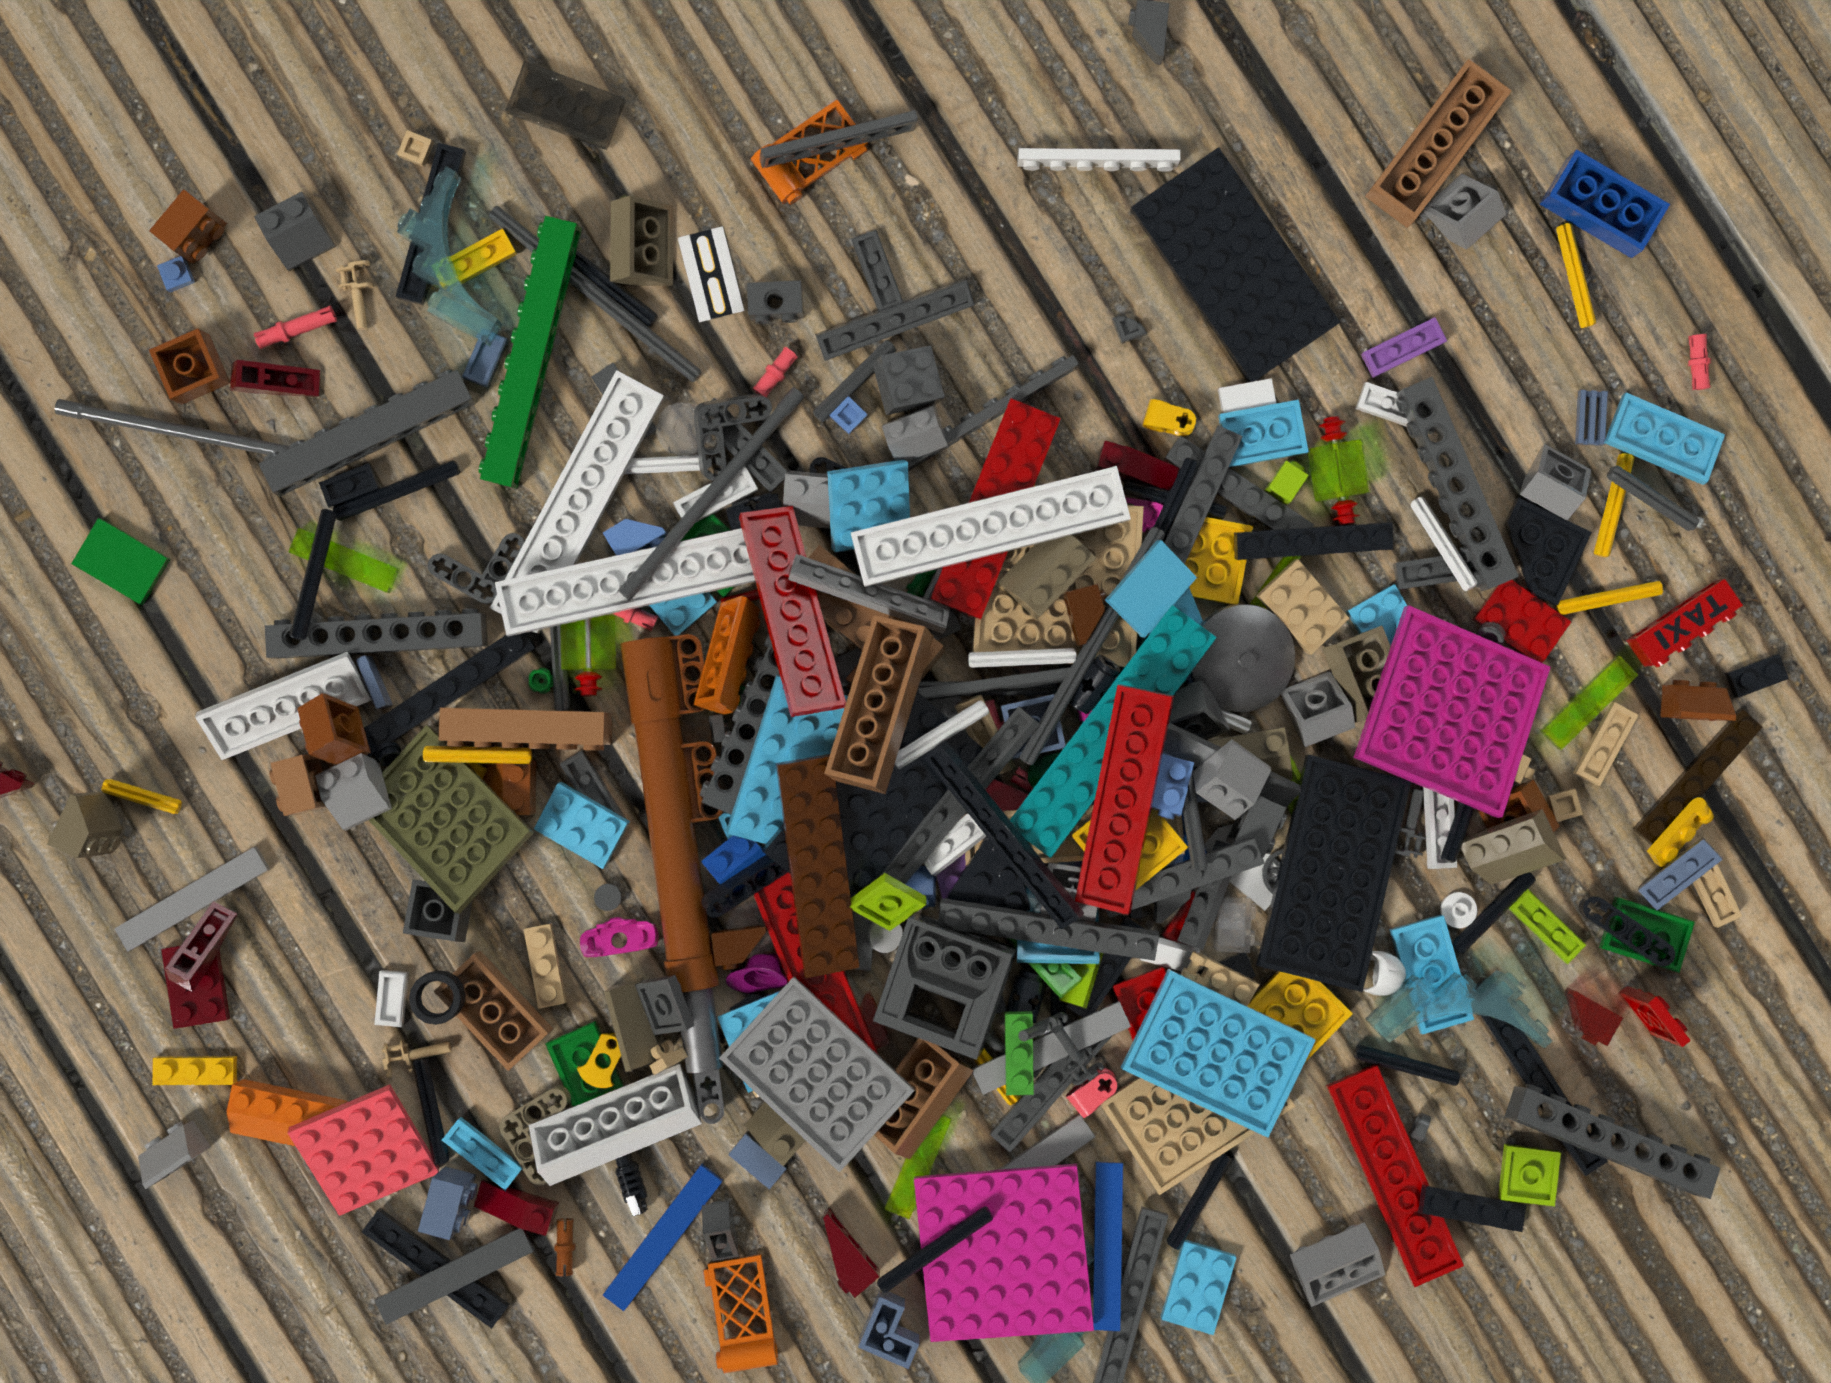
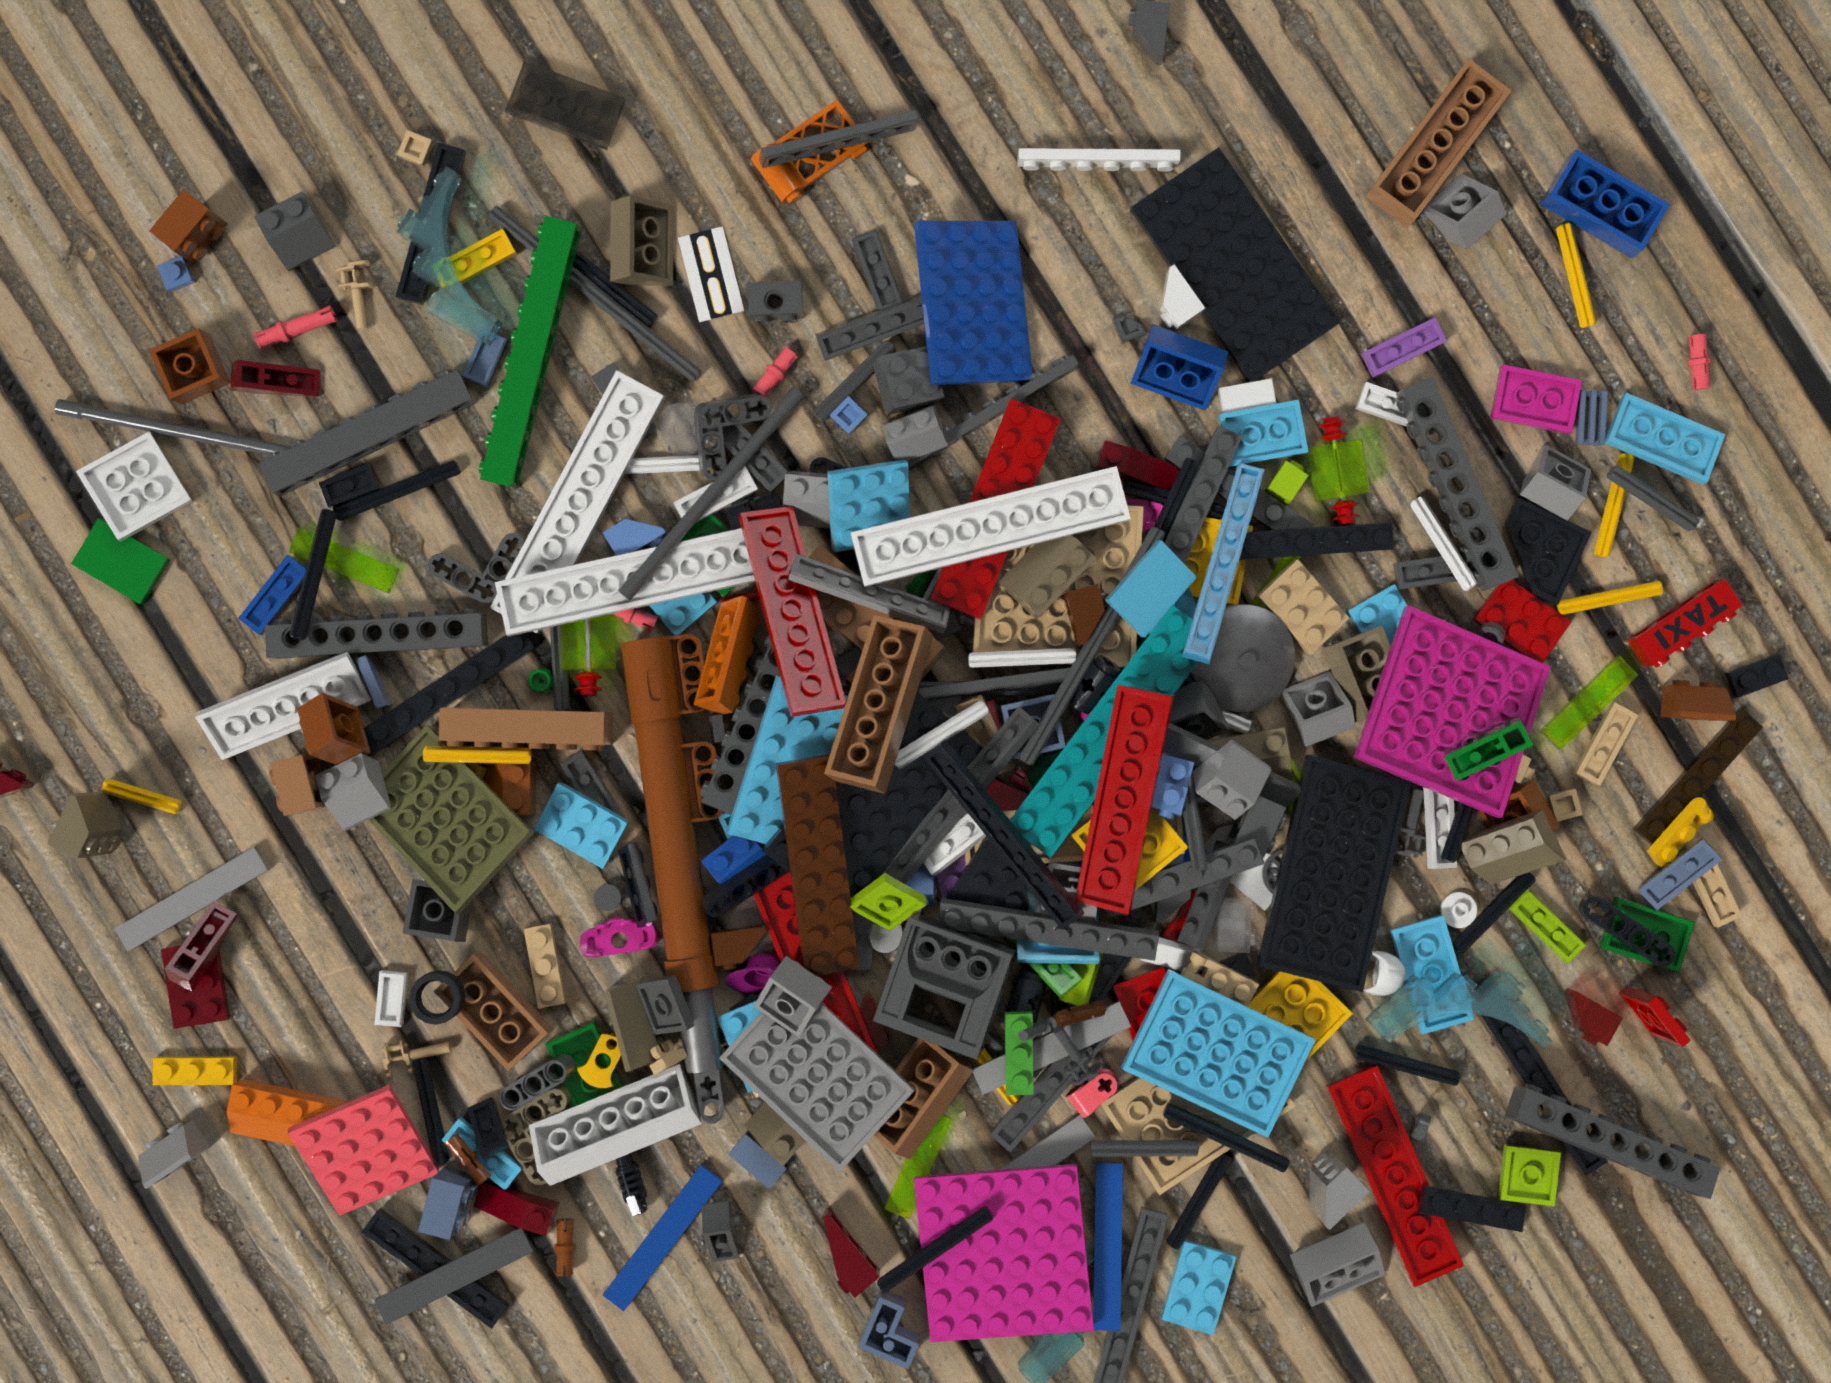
black plate [374,742,401,766] -> none
orange piece [703,1254,778,1374] -> none
yellow piece [1142,399,1196,437] -> none
none -> white plate [76,432,193,542]
none -> blue plate [238,555,306,635]
none -> dark orange pin [444,1132,491,1186]
none -> black plate [467,1097,509,1158]
none -> dark grey beam [499,1054,576,1110]
none -> black plate [618,842,657,928]
none -> light grey slope [754,956,832,1037]
none -> blue plate [914,221,1033,385]
none -> reddish brown axle [1055,1000,1106,1027]
none -> dark grey axle [1090,1140,1199,1157]
none -> blue slope [1130,324,1228,411]
none -> white slope [1160,265,1205,332]
none -> black axle [1163,1103,1290,1172]
none -> dark azure tile [1182,463,1265,664]
none -> light grey slope [1309,1150,1370,1230]
none -> green slope [1444,717,1534,781]
none -> dark pink plate [1490,364,1582,434]

